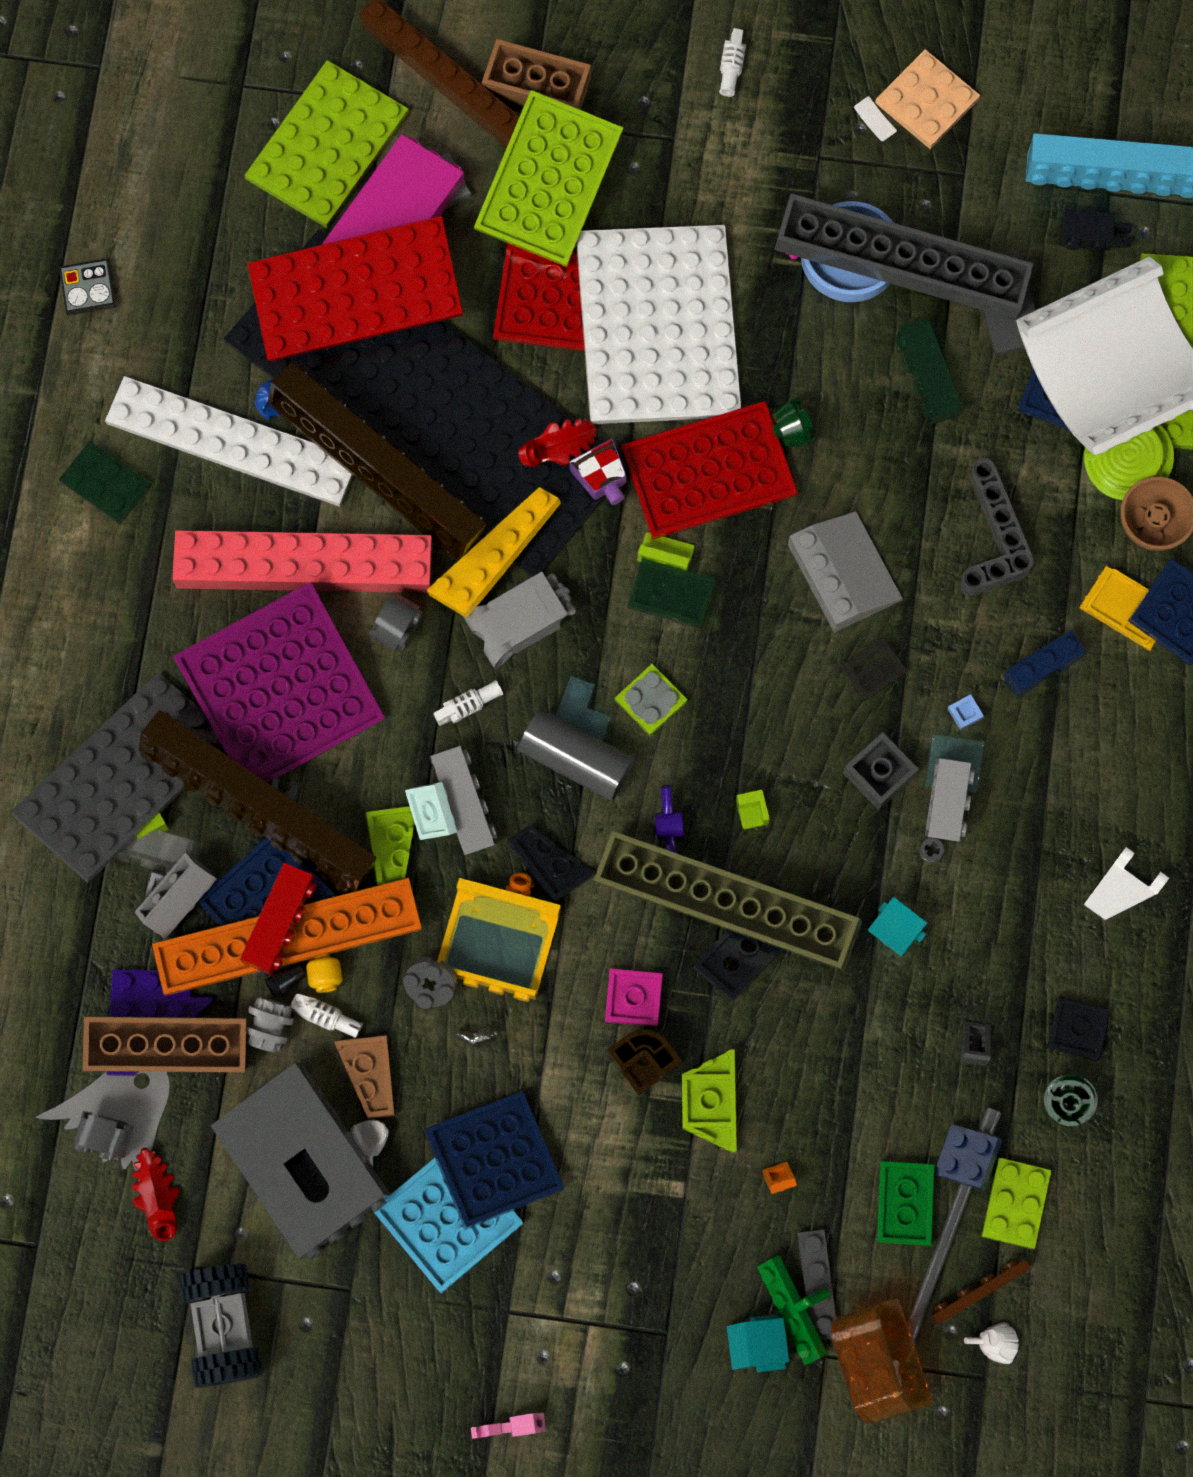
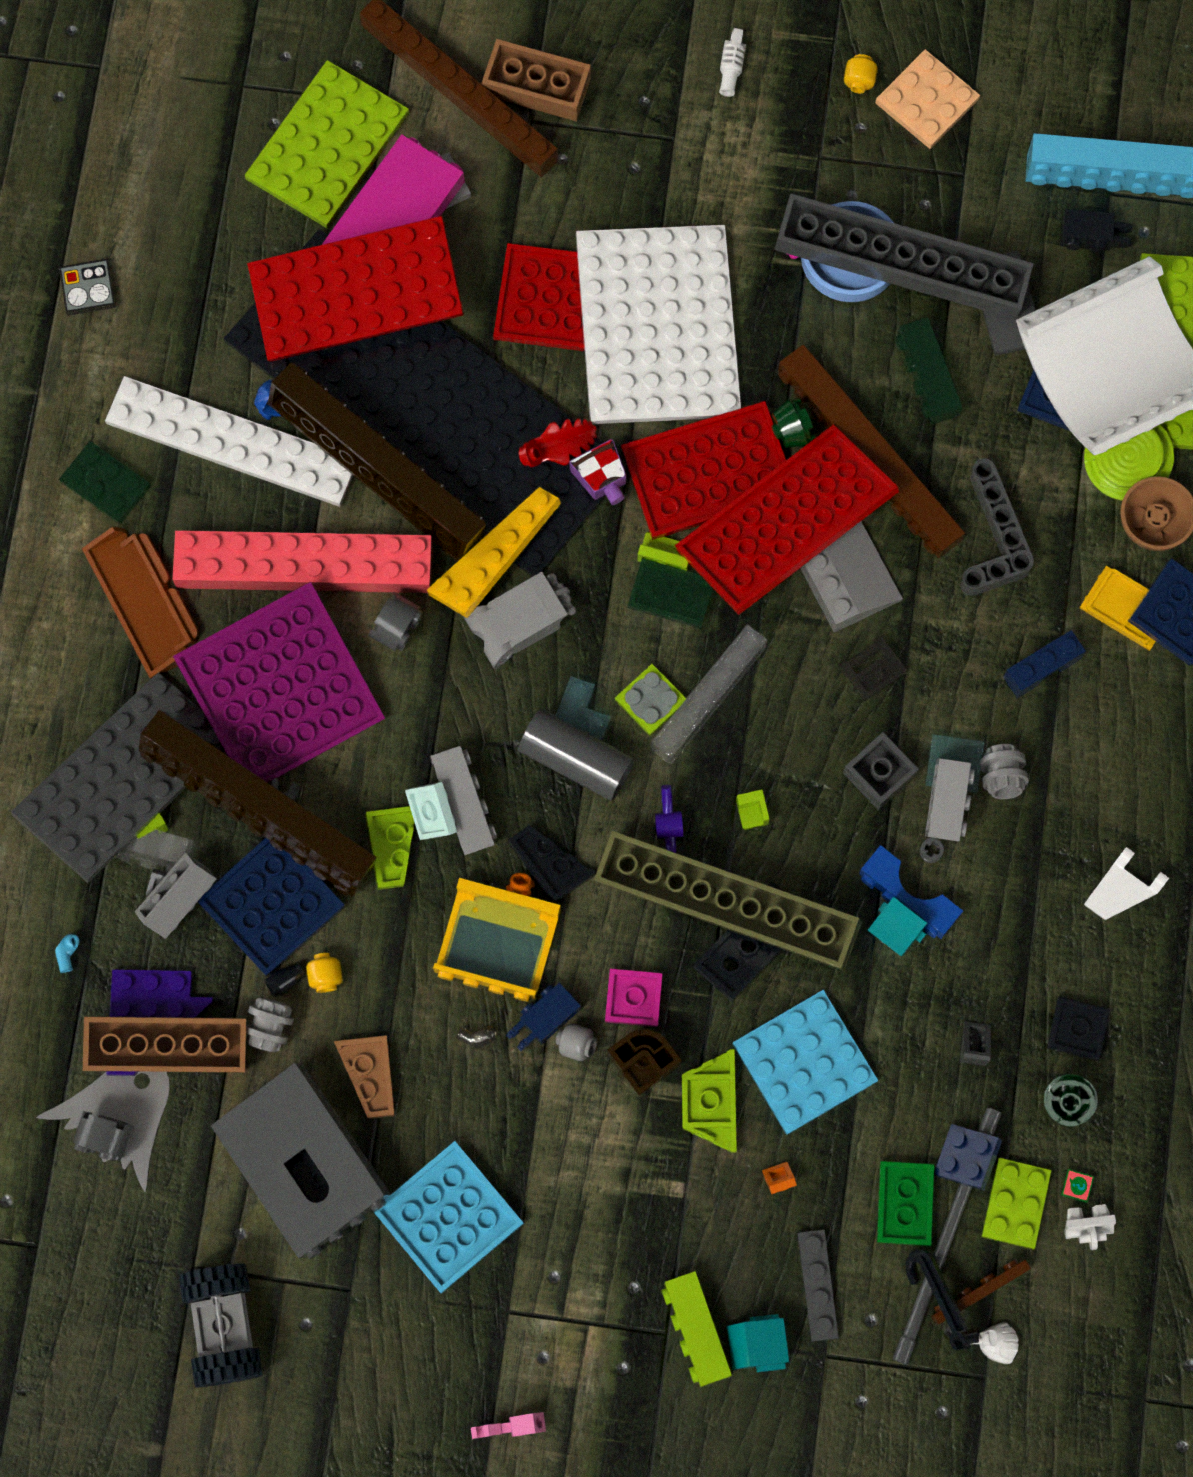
red plant [132,1147,180,1241] -> none
orange plate [152,878,422,996] -> none
red brick [240,863,317,976] -> none
white hinge [290,993,363,1039] -> none
white piece [350,1120,389,1167] -> none
dark grey plate [403,957,457,1009] -> none
dark blue plate [424,1091,565,1229] -> none
white hinge [434,680,503,726] -> none
lime plate [474,90,623,267] -> none
green plate [757,1255,830,1365] -> none
clear orange brick [831,1298,933,1424] -> none
white sticker [854,96,897,141] -> none
light blue plate [947,694,984,731] -> none
none -> medium azure arm [55,934,80,973]
none -> dark orange slope [82,527,199,678]
none -> dark blue hinge [506,982,581,1052]
none -> light grey head [556,1023,597,1061]
none -> clear brick [651,625,767,765]
none -> lime brick [661,1271,732,1387]
none -> red plate [675,424,899,615]
none -> medium azure plate [732,990,878,1135]
none -> reddish brown brick [778,345,965,558]
none -> yellow head [844,54,878,94]
none -> blue arch [859,845,963,939]
none -> black piece [906,1249,979,1351]
none -> light grey piece [980,744,1028,799]
none -> tile [1060,1169,1094,1203]
none -> white hips [1064,1204,1116,1250]

